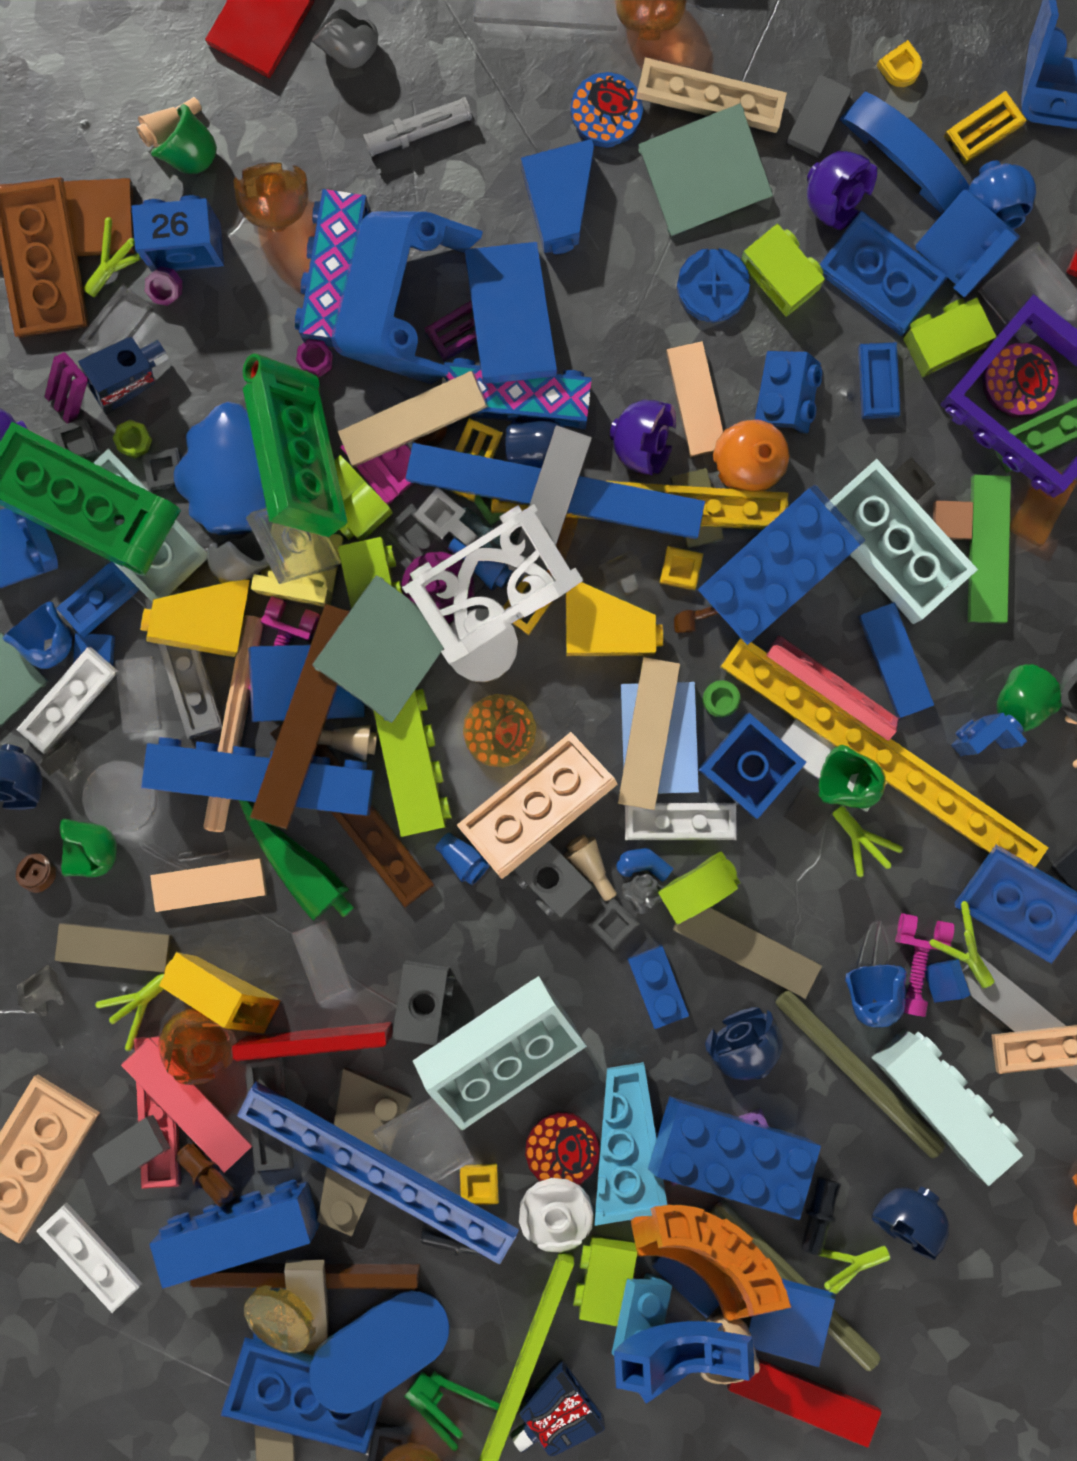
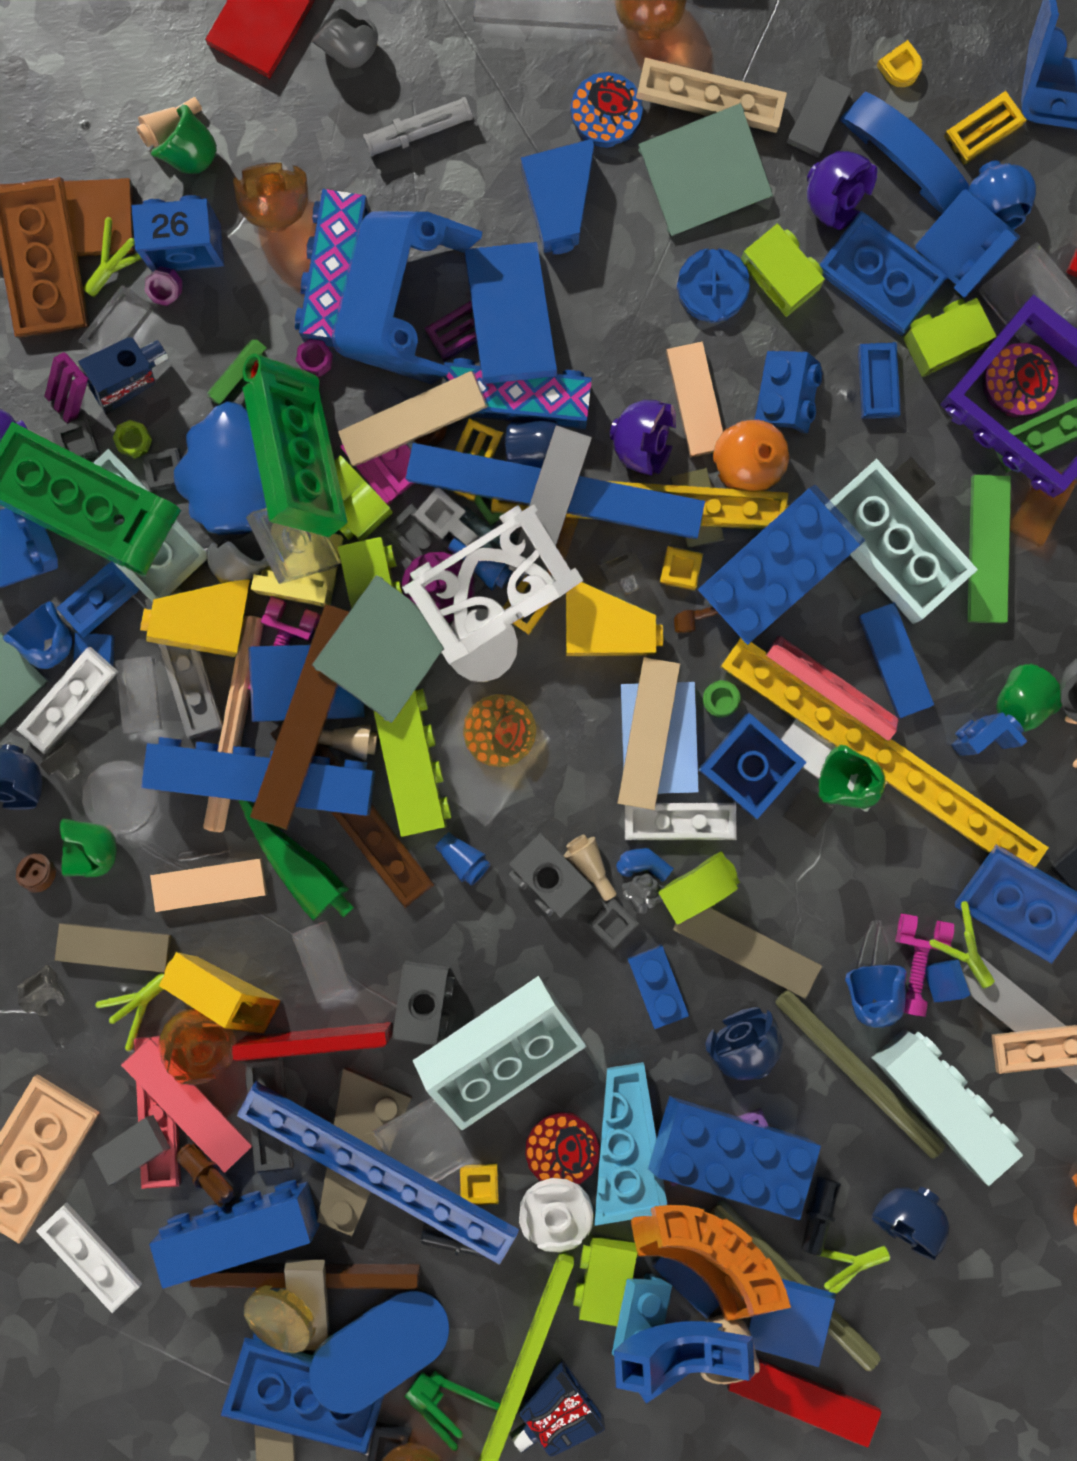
light nougat tile [457,732,618,879] -> none
lime plant [832,805,903,878] -> none
nougat tile [933,501,973,540] -> none
none -> bright green tile [207,339,266,405]

